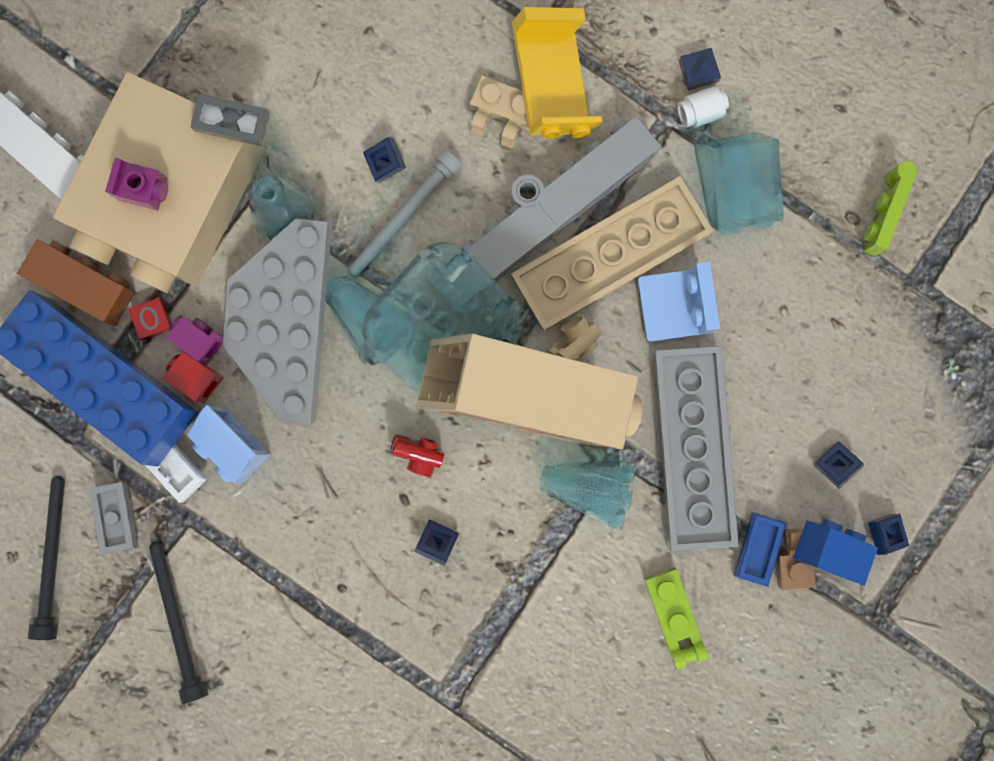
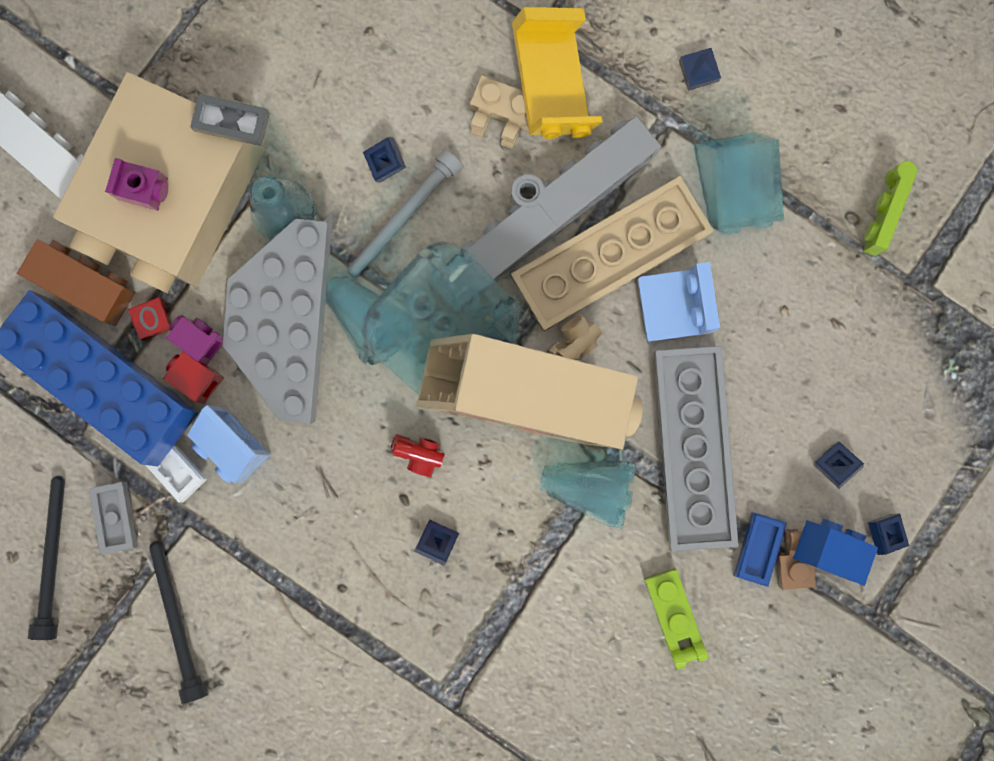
white brick [677,86,729,128] -> none

